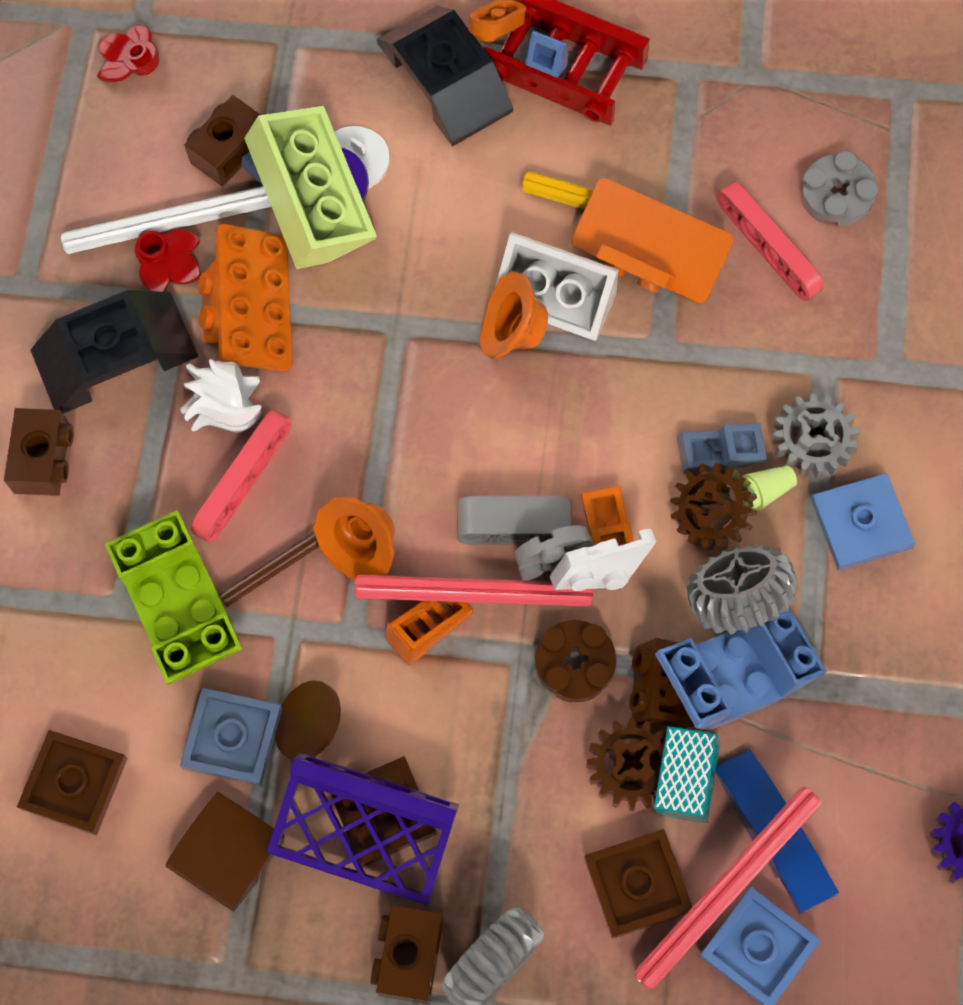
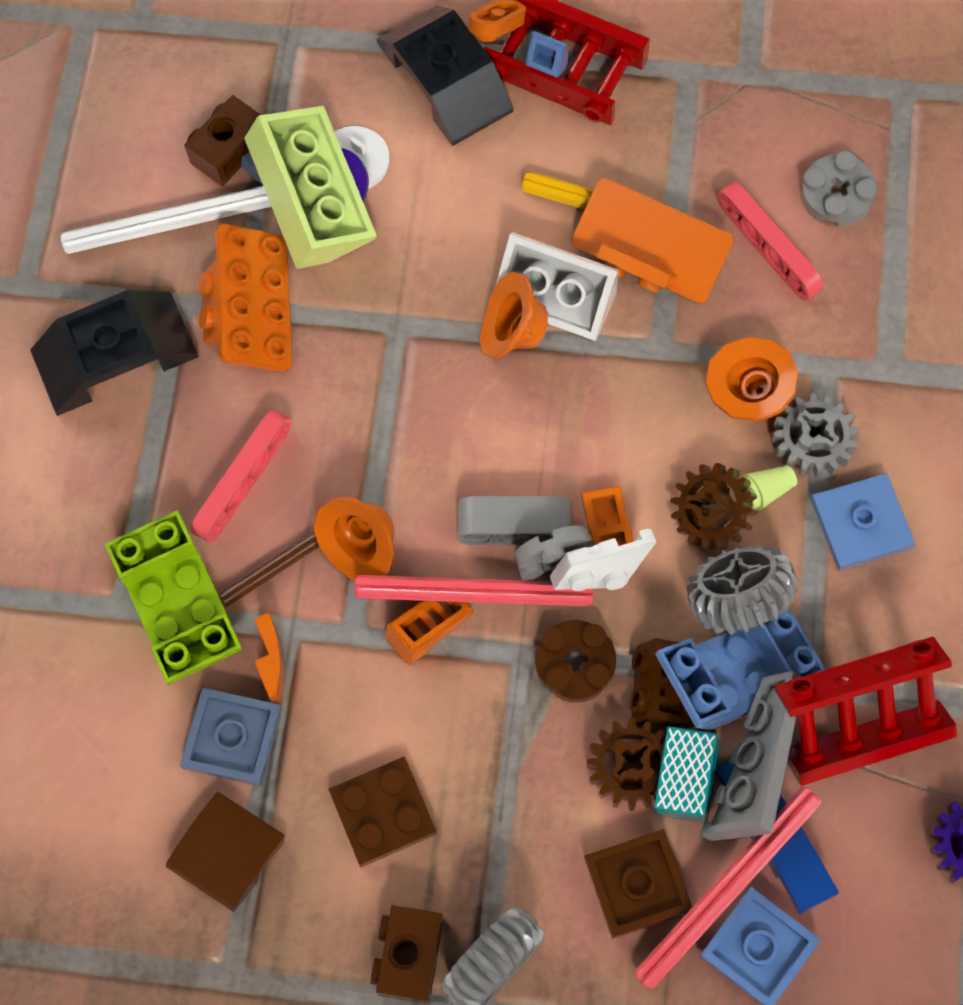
reddish brown brick [4,408,74,496] -> none
reddish brown plate [17,730,128,836] -> none
red plate [97,24,159,82] -> none
red plate [134,229,200,292] -> none
white hair [180,359,263,433] -> none
dark purple fence [267,753,459,905] -> none
reddish brown piece [275,680,341,760] -> none
sand blue slope [677,424,767,474] -> none
none -> orange slope [254,612,285,704]
none -> light grey wing [699,671,802,841]
none -> orange hat [705,337,799,422]
none -> red fence [775,636,957,786]

